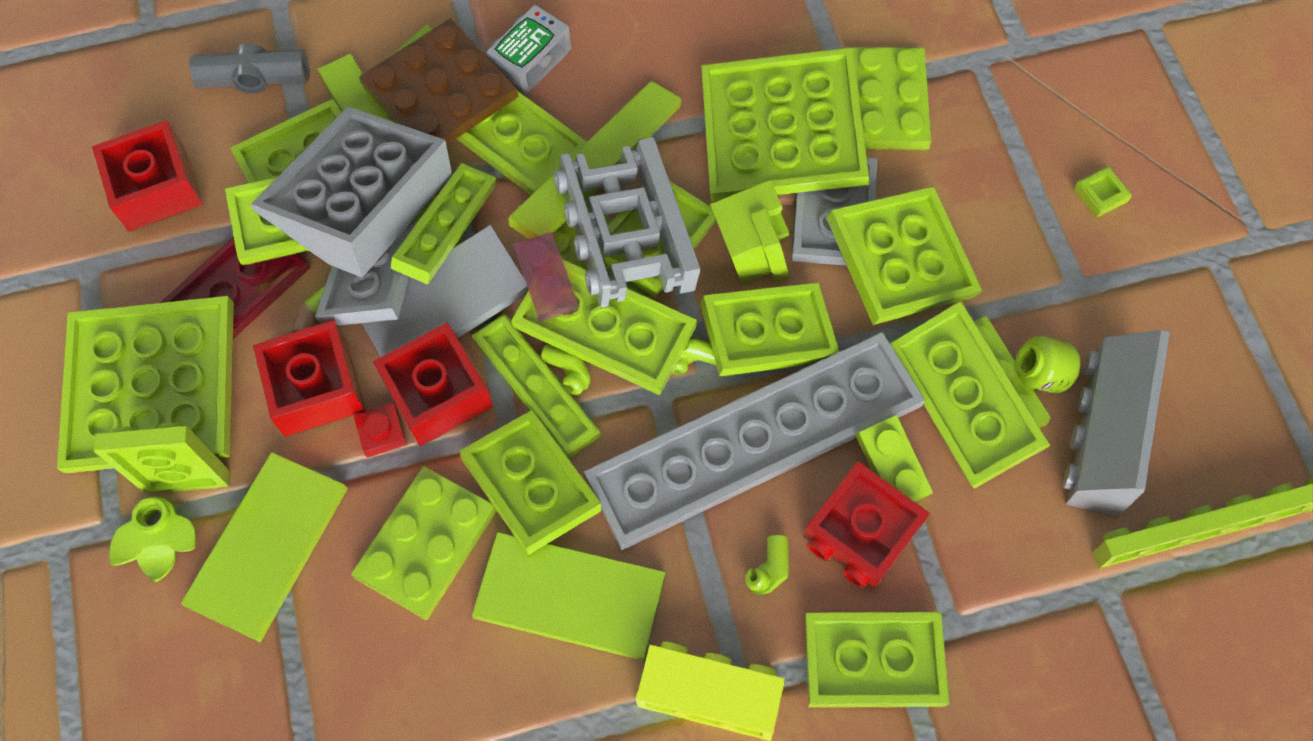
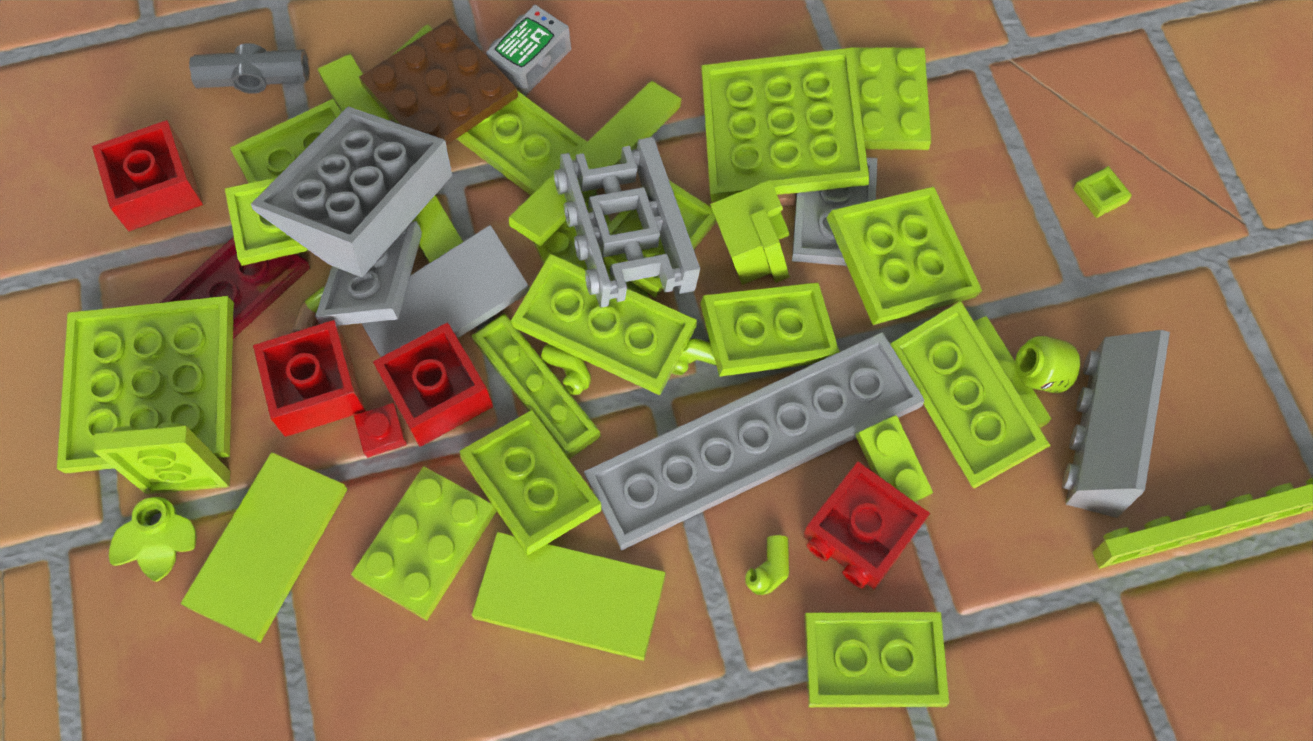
lime plate [391,163,496,284] -> none
clear pink plate [513,232,578,322] -> none
neon yellow brick [636,642,785,741] -> none

